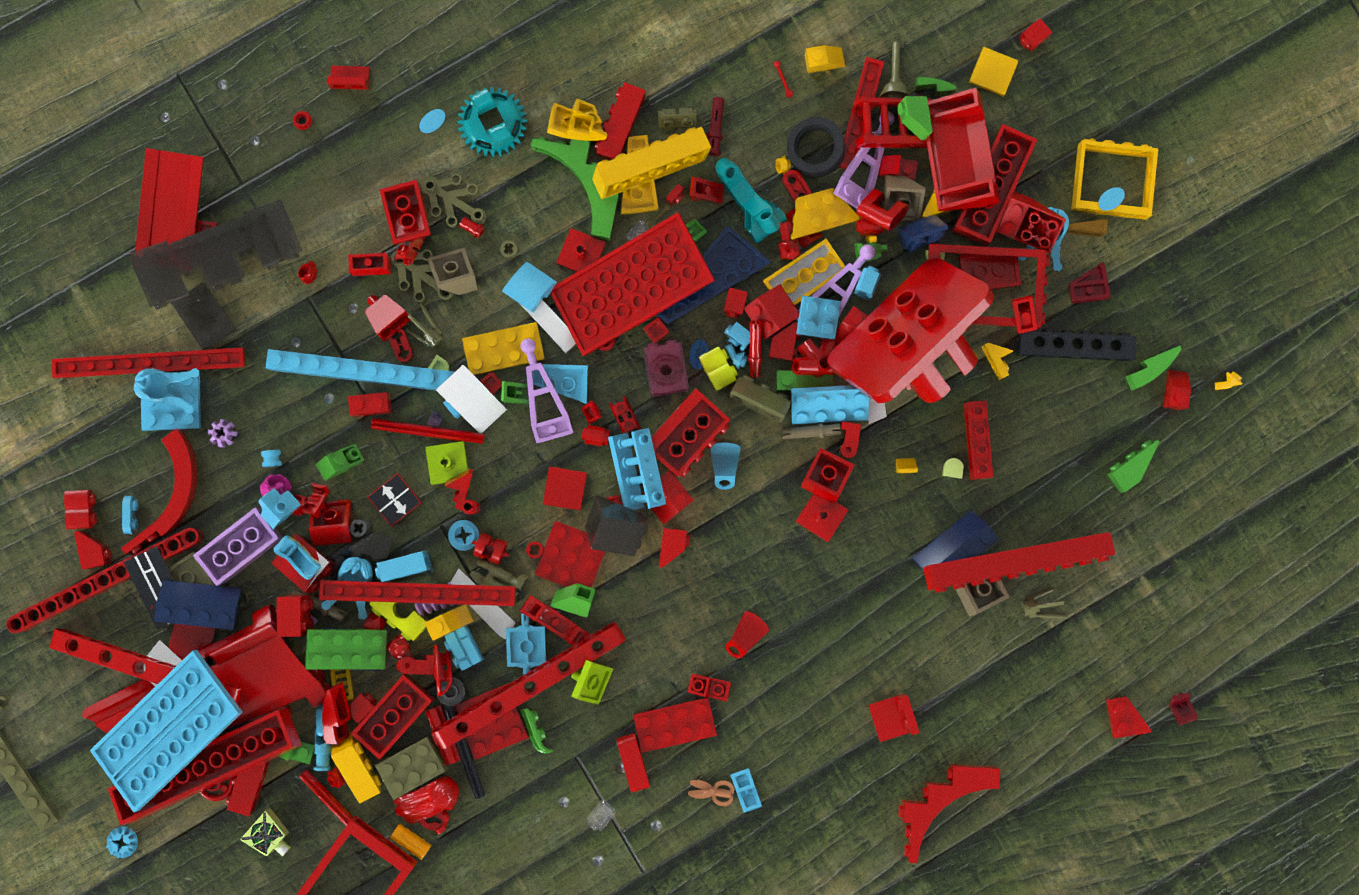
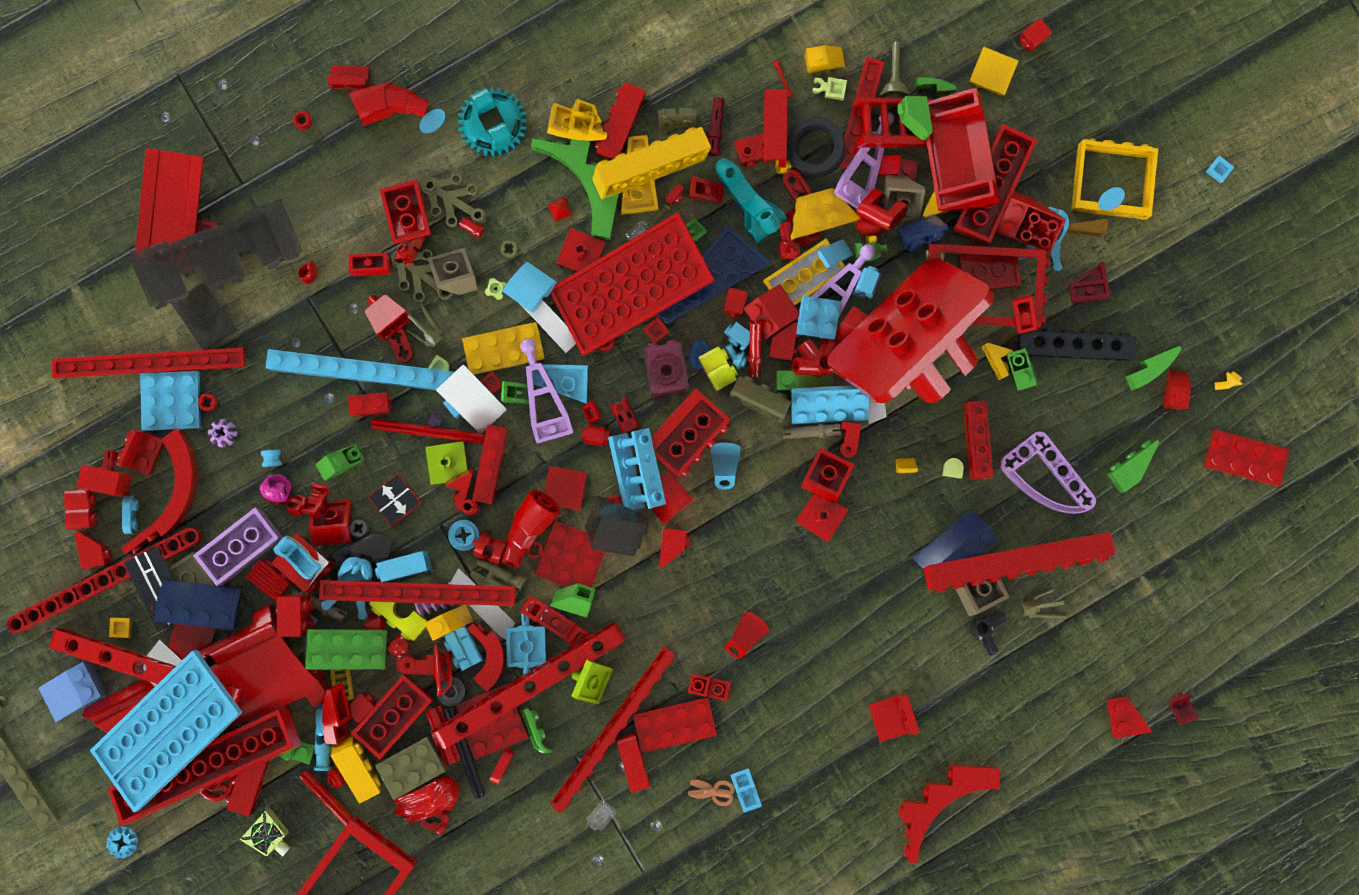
medium azure hair [134,368,199,415] -> none
medium azure brick [258,488,301,529] -> none
light orange axle [390,824,432,860] -> none
none -> medium blue slope [38,661,109,722]
none -> red brick [76,450,132,497]
none -> yellow plate [109,618,132,638]
none -> red bracket [117,429,164,476]
none -> red bush [198,394,218,411]
none -> red brick [246,558,293,601]
none -> red piece [349,82,430,127]
none -> red arch [467,622,505,692]
none -> red brick [472,424,509,505]
none -> yellowish green plate [485,278,506,300]
none -> red beam [489,748,514,785]
none -> red piece [502,489,560,568]
none -> red slope [548,197,573,222]
none -> red plate [550,646,675,813]
none -> red brick [734,133,774,168]
none -> red panel [763,90,788,168]
none -> yellowish green plate [812,77,847,101]
none -> medium azure slope [817,239,853,268]
none -> black axle [970,611,1007,656]
none -> lavender beam [999,432,1096,514]
none -> bright green slope [1007,348,1038,391]
none -> red piece [1204,430,1289,487]
none -> medium azure plate [1206,155,1234,183]

